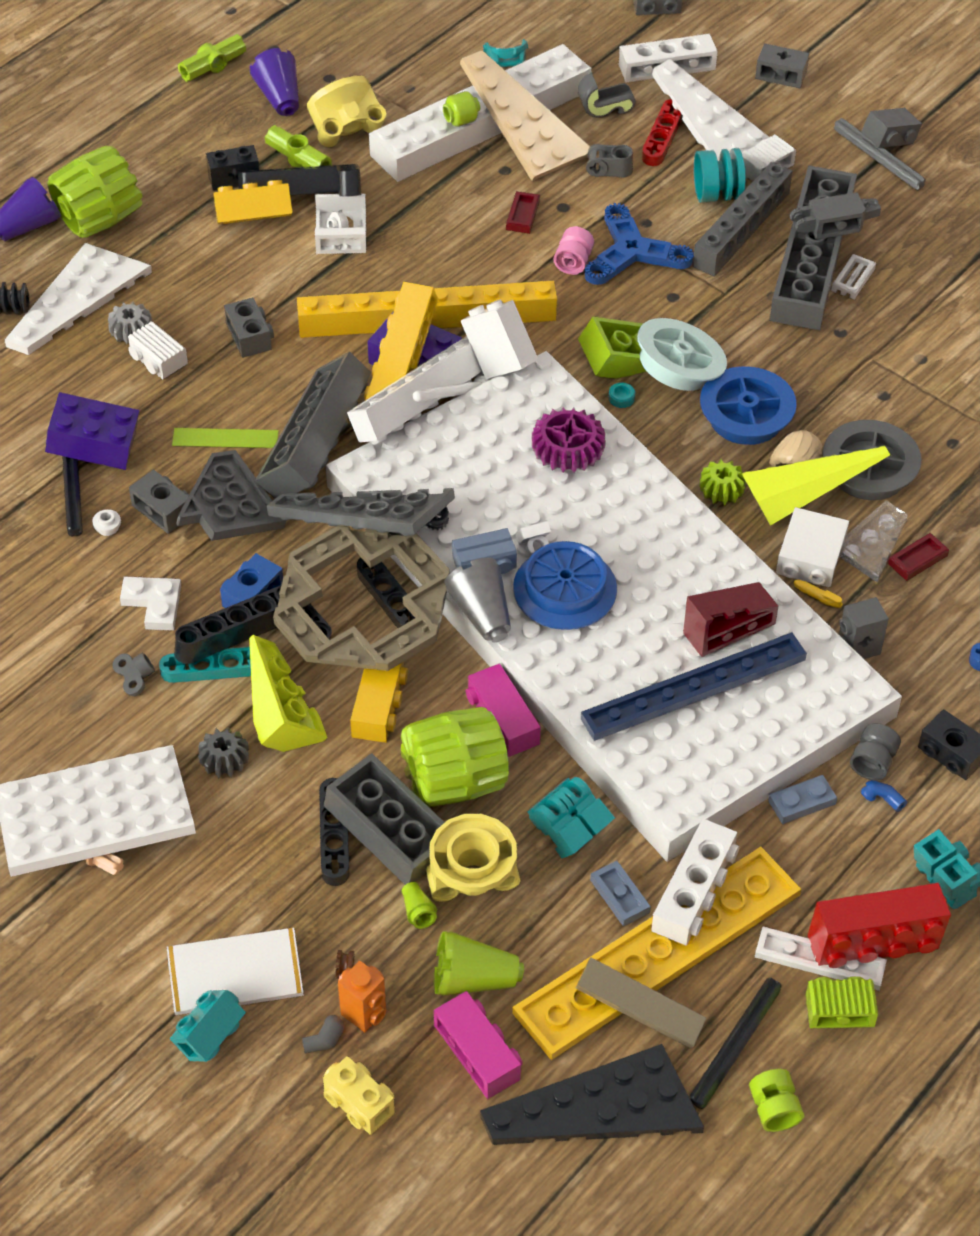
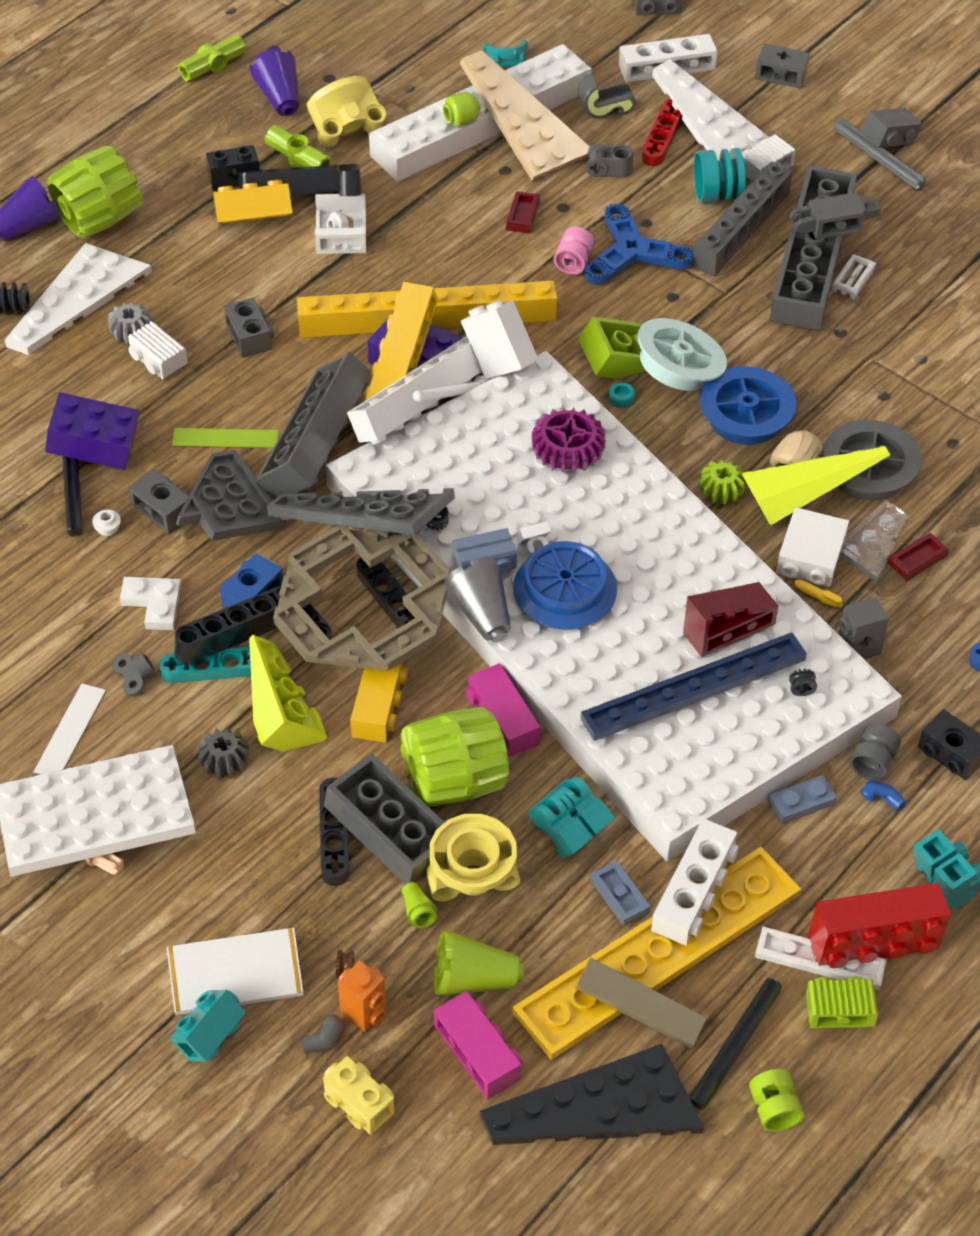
none -> white sticker [34,683,106,775]
none -> black bush [789,668,817,696]

